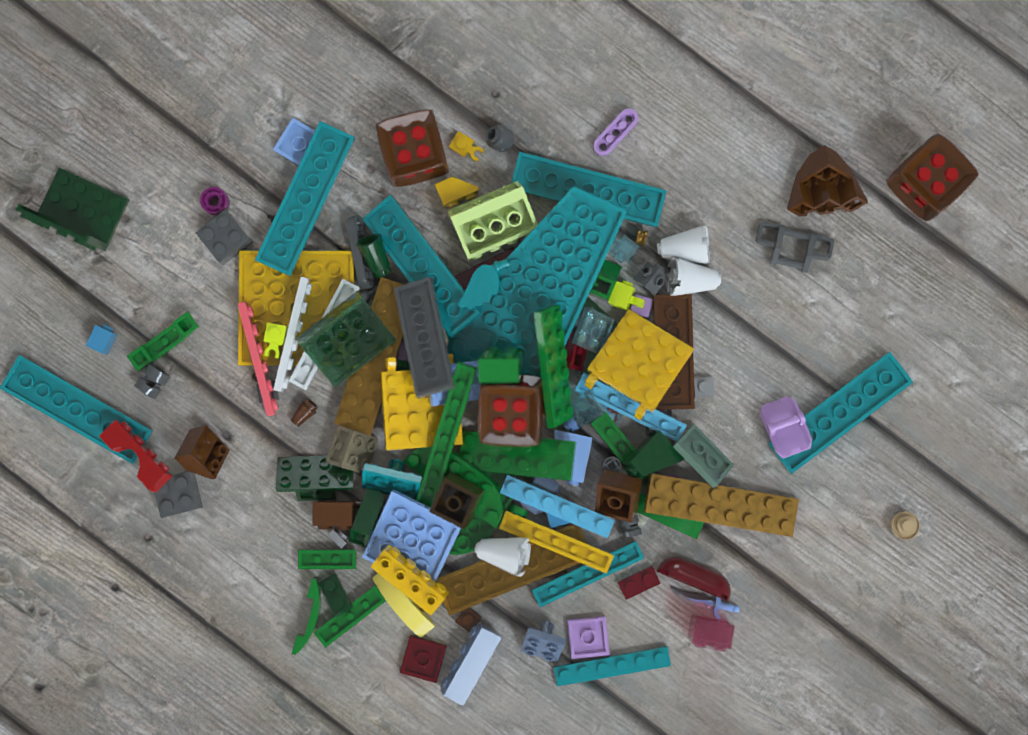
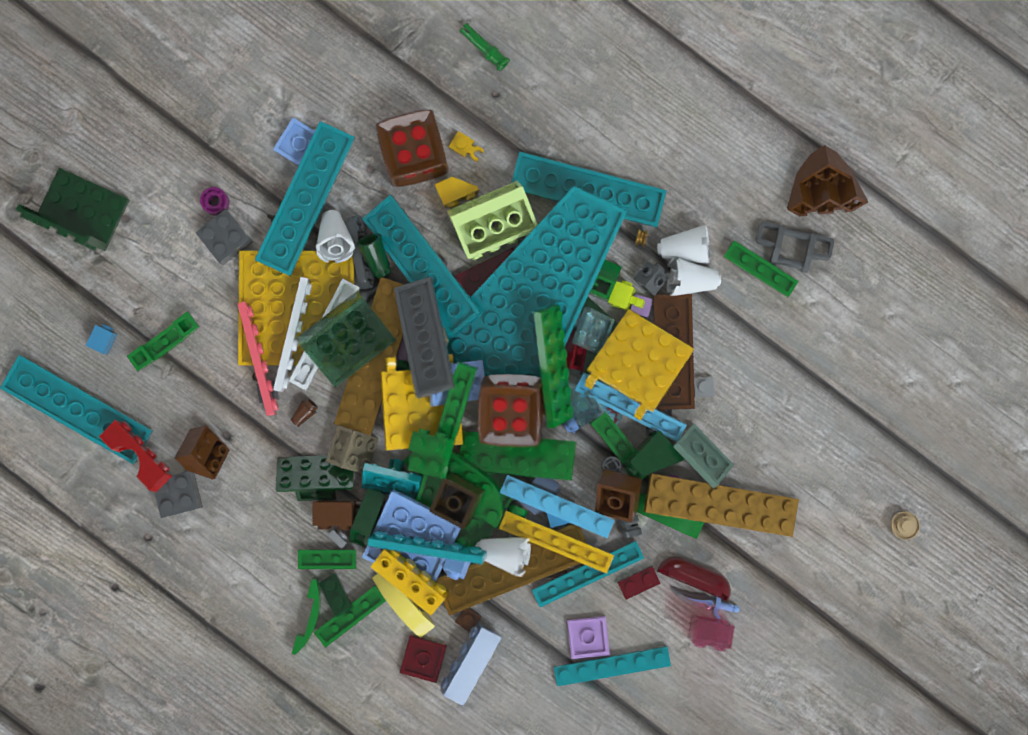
dark grey wheel [134,363,171,399] -> none
neon yellow brick [263,322,288,359] -> none
teal animal [458,259,509,310] -> none
green brick [478,347,524,383] -> none
dark grey head [486,125,514,152] -> none
sand blue plate [520,621,566,662] -> none
light blue slope [553,430,592,486] -> none
lavender plate [593,109,638,157] -> none
clear light blue brick [611,235,640,264] -> none
lavender shield [760,396,812,458] -> none
teal plate [767,352,913,474] -> none
reddish brown piece [886,134,979,221] -> none
none -> white cone [316,210,355,263]
none -> teal plate [368,531,487,564]
none -> green plate [408,428,454,479]
none -> light blue brick [443,559,470,580]
none -> green pin [459,23,510,72]
none -> green plate [723,241,799,298]

